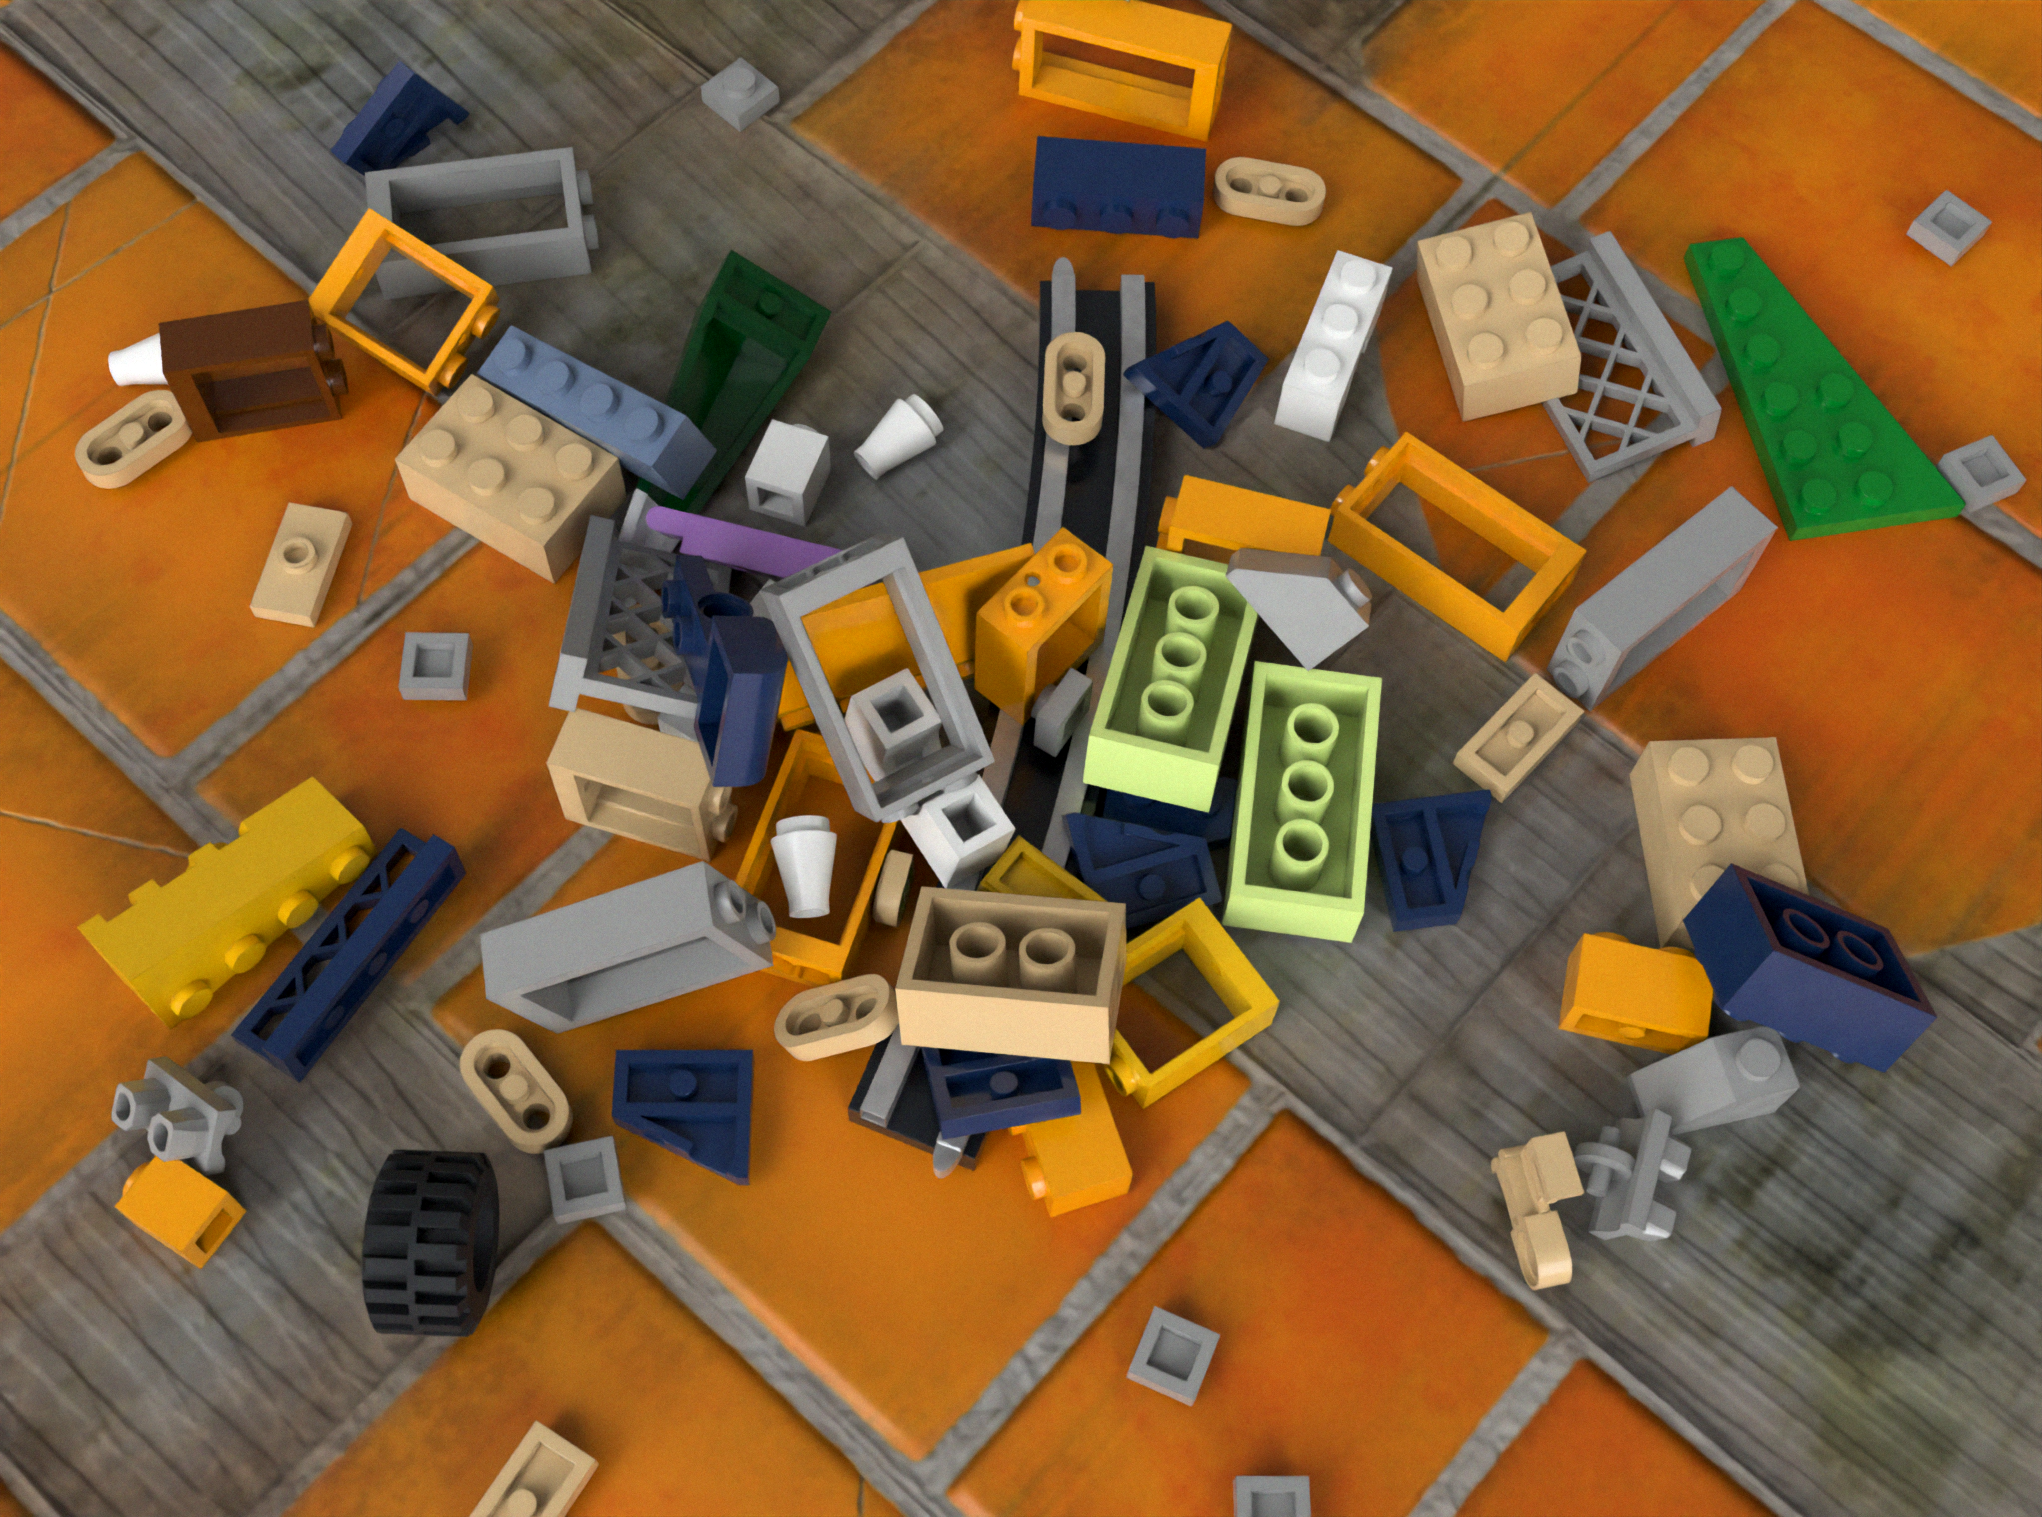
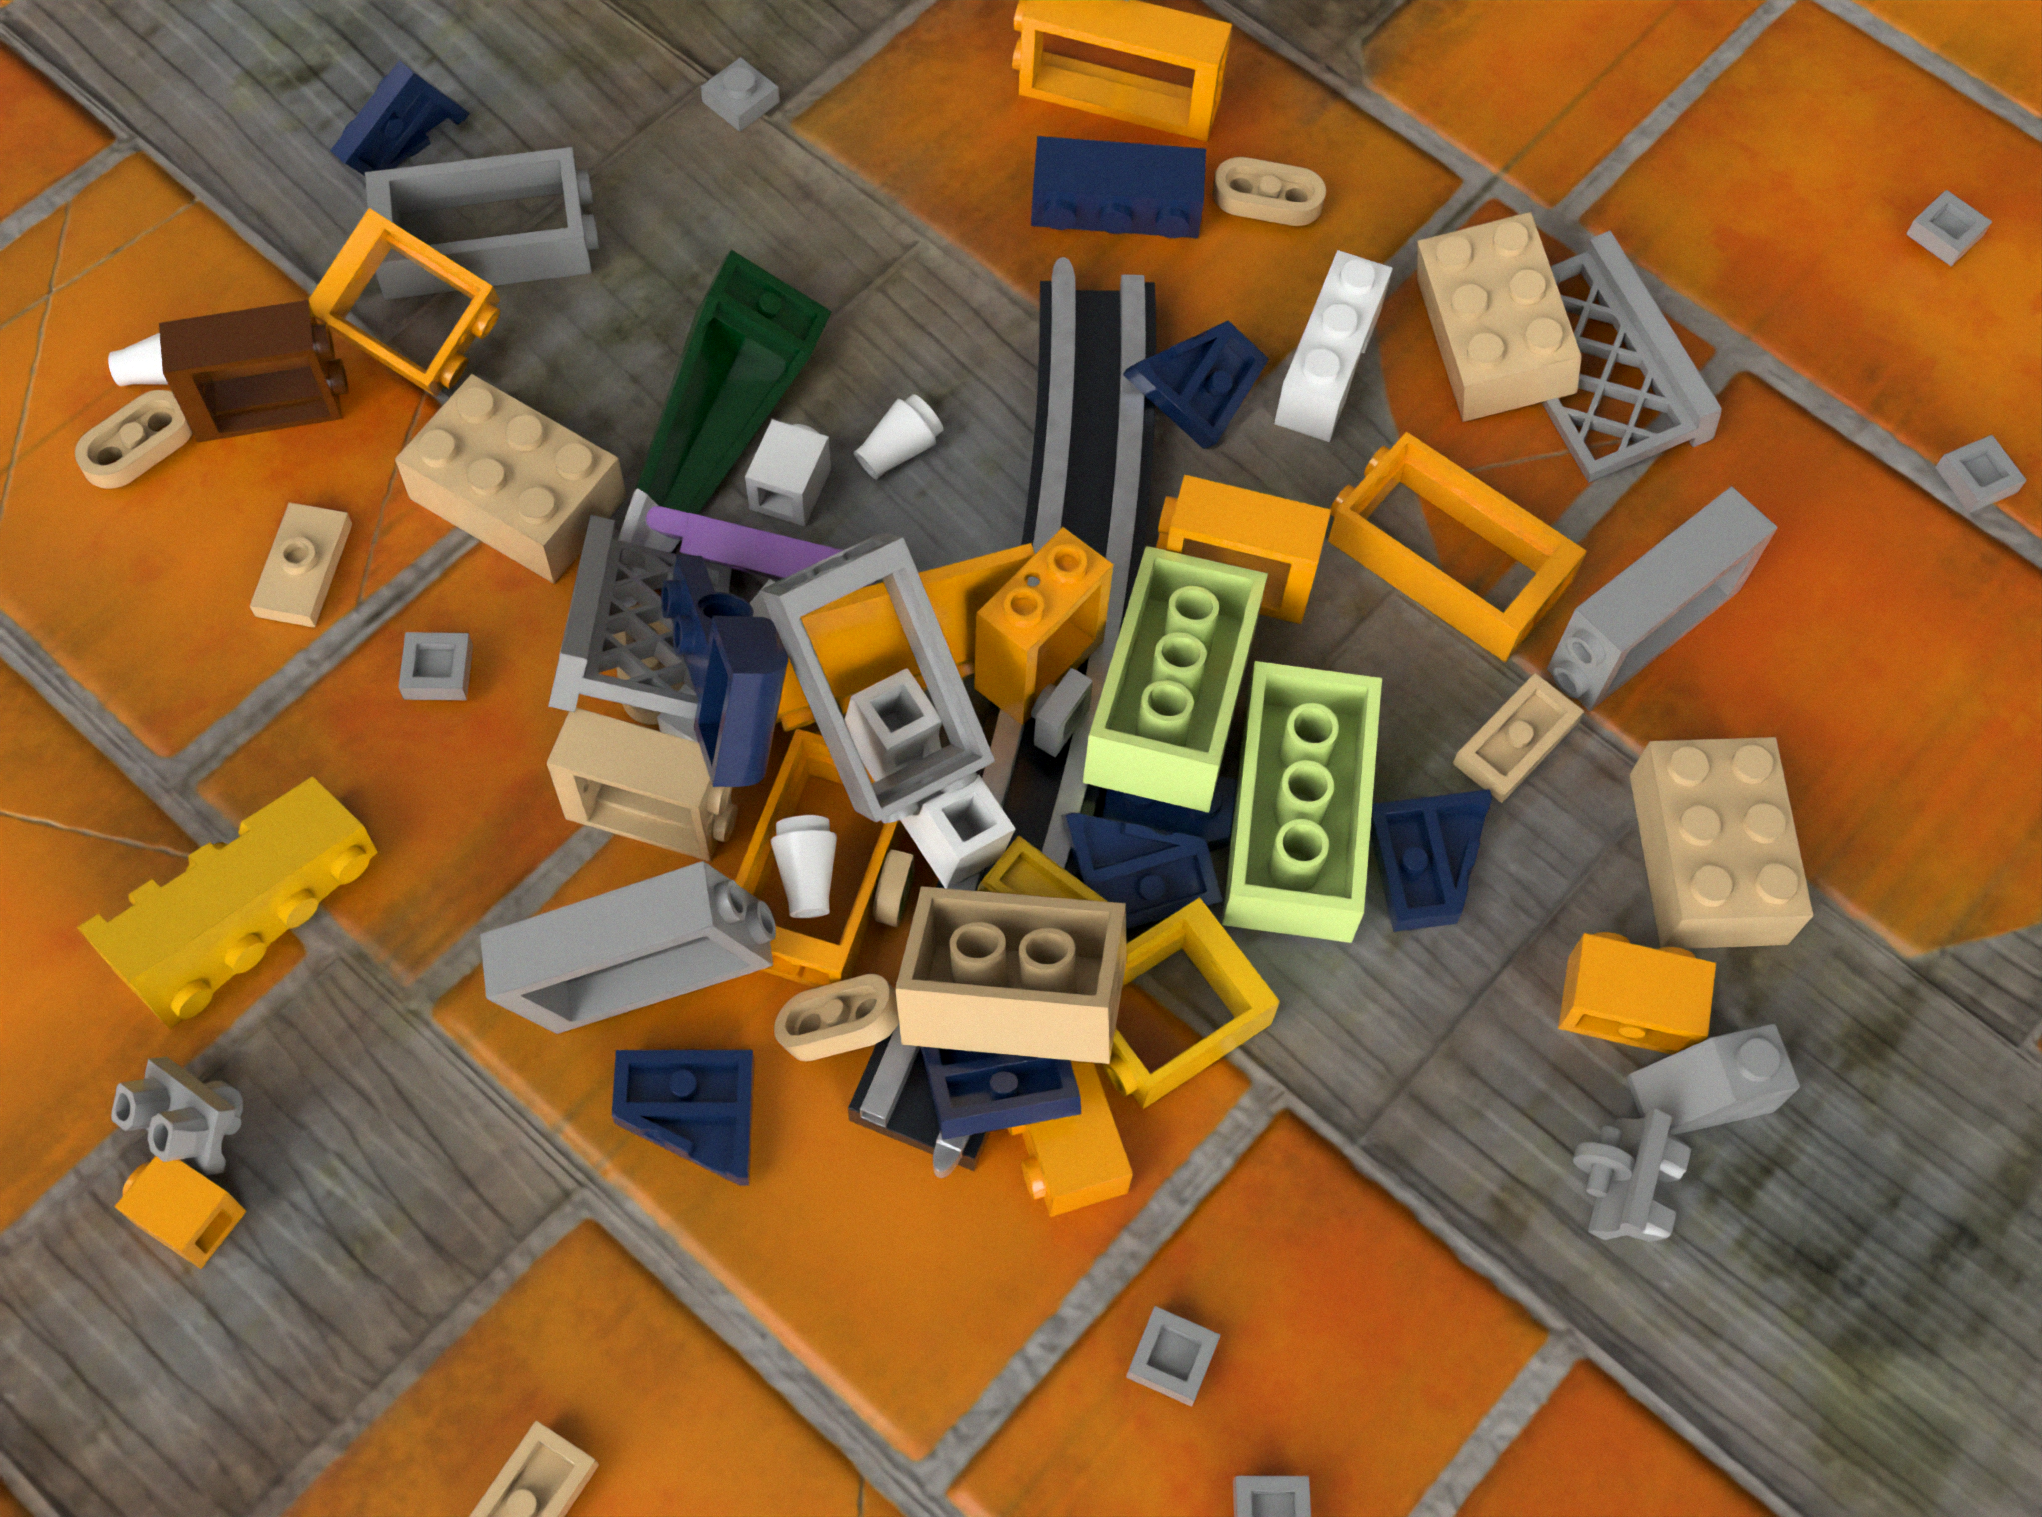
dark blue fence [231,828,467,1083] -> none
black tyre [362,1149,499,1337] -> none
tan plate [460,1029,573,1154] -> none
sand blue brick [477,325,717,500] -> none
light grey plate [544,1136,627,1225] -> none
tan plate [1042,332,1105,445] -> none
light grey slope [1226,548,1372,671] -> none
tan piece [1491,1131,1584,1290] -> none
green wing [1683,237,1966,541] -> none
dark blue brick [1683,863,1937,1073] -> none

